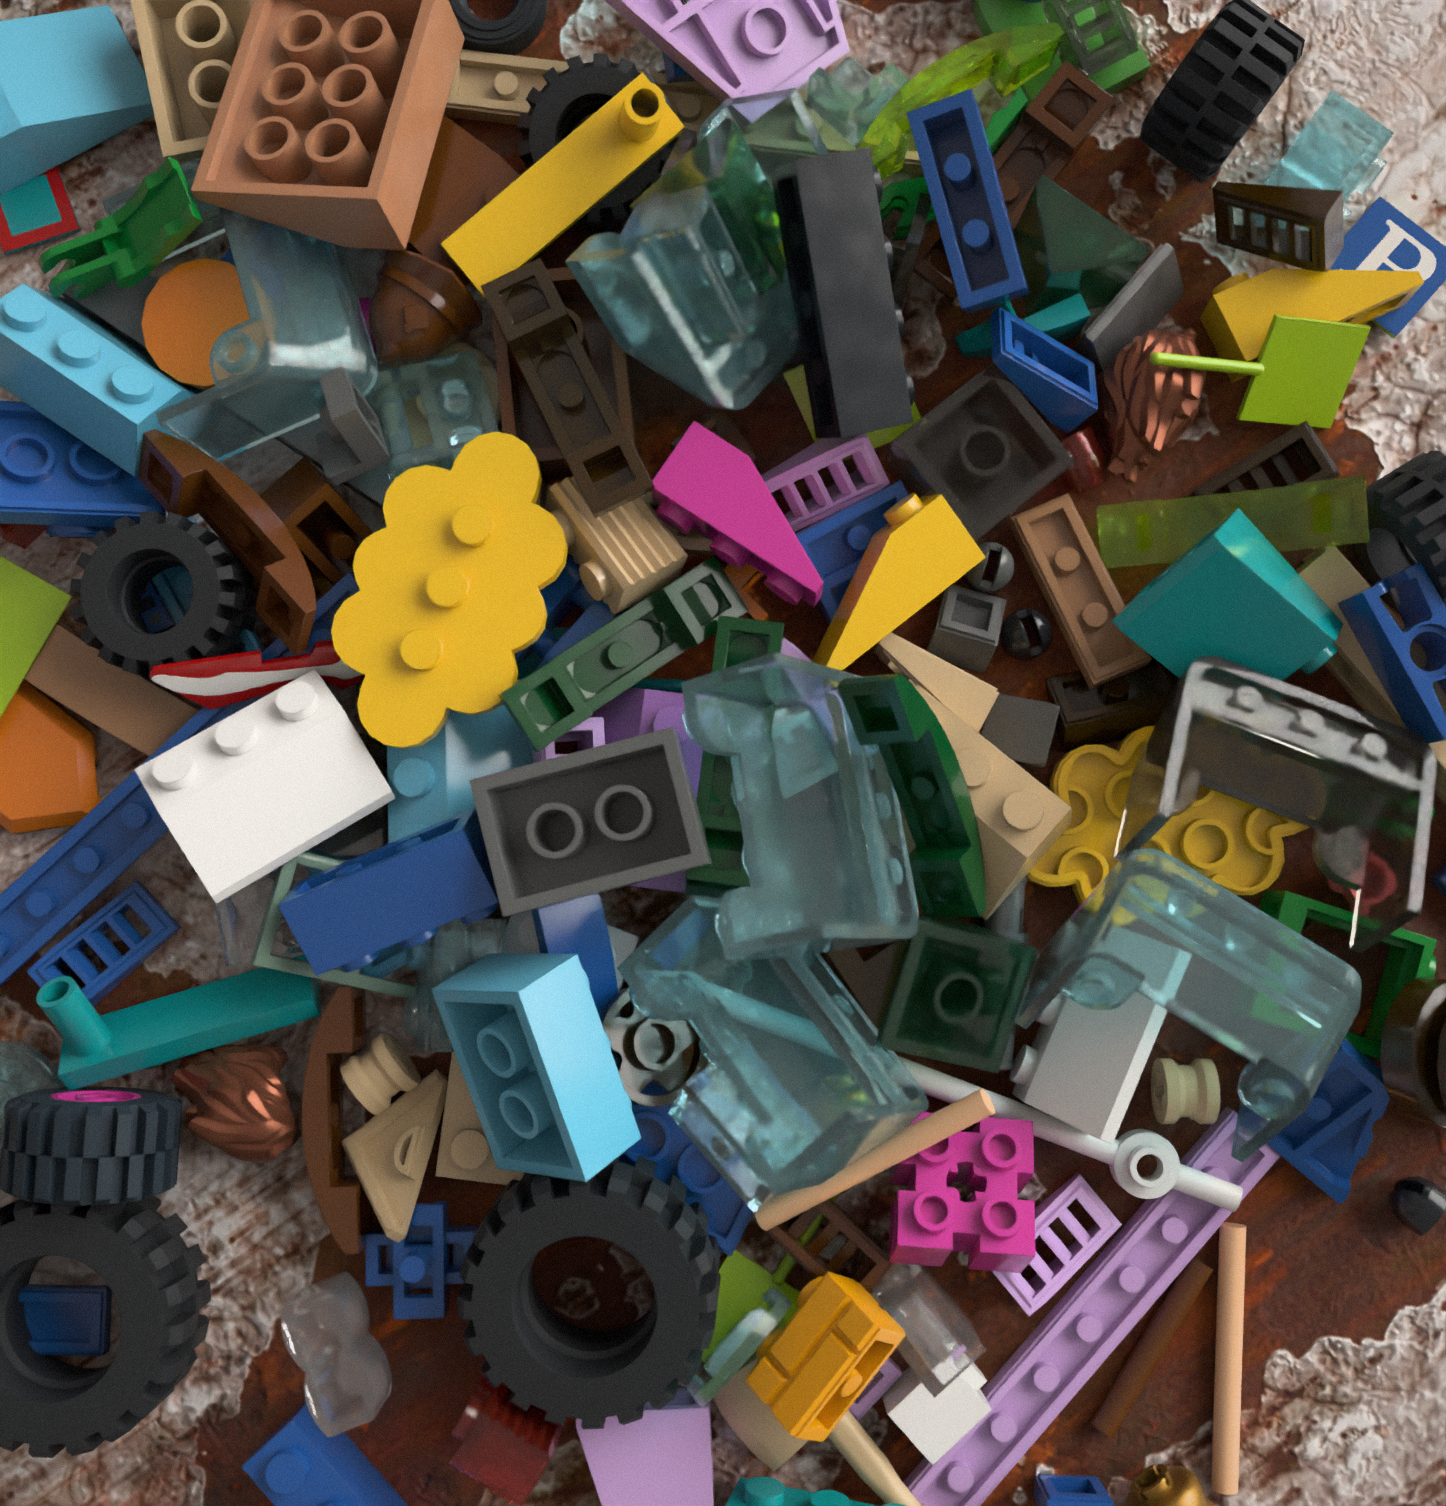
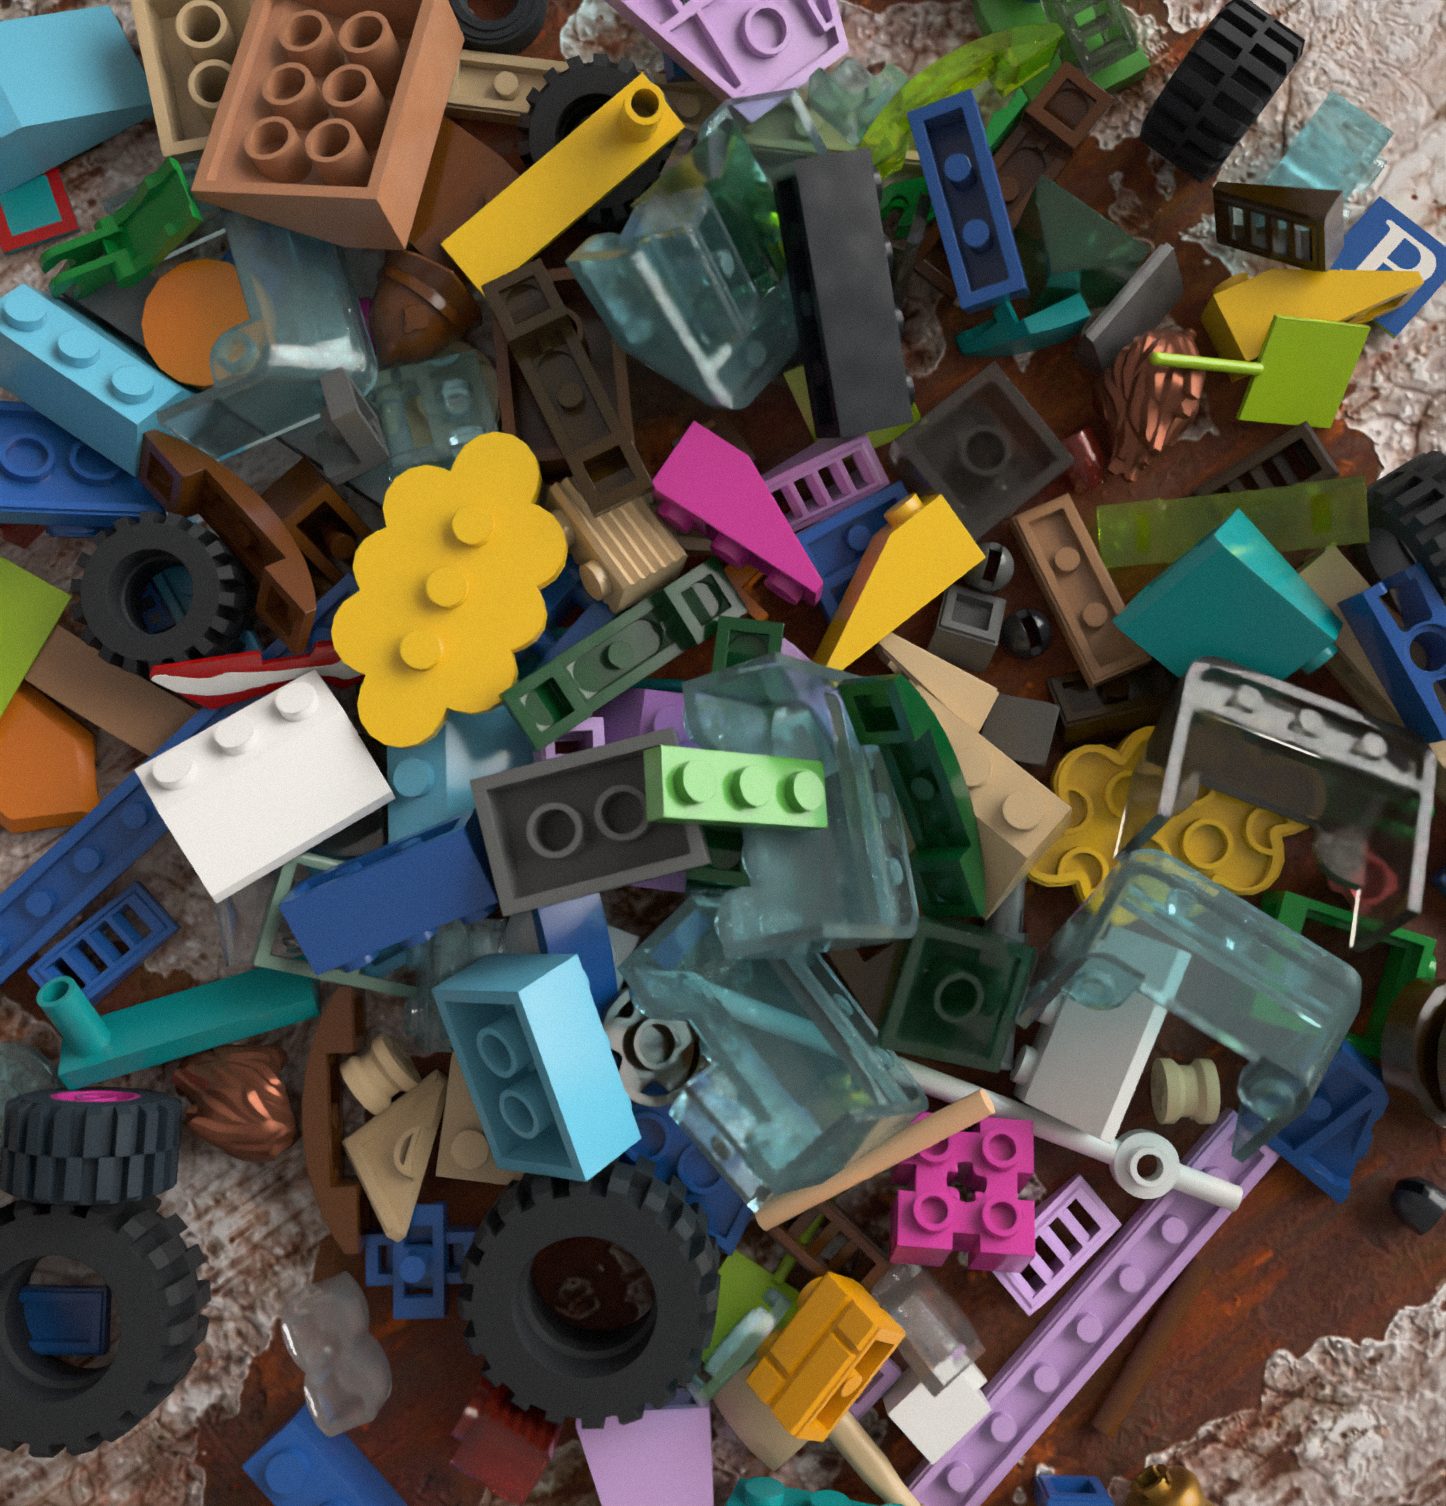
blue slope [990,307,1098,434] -> none
light nougat bar [1211,1222,1246,1495] -> none
none -> plate [644,745,828,832]

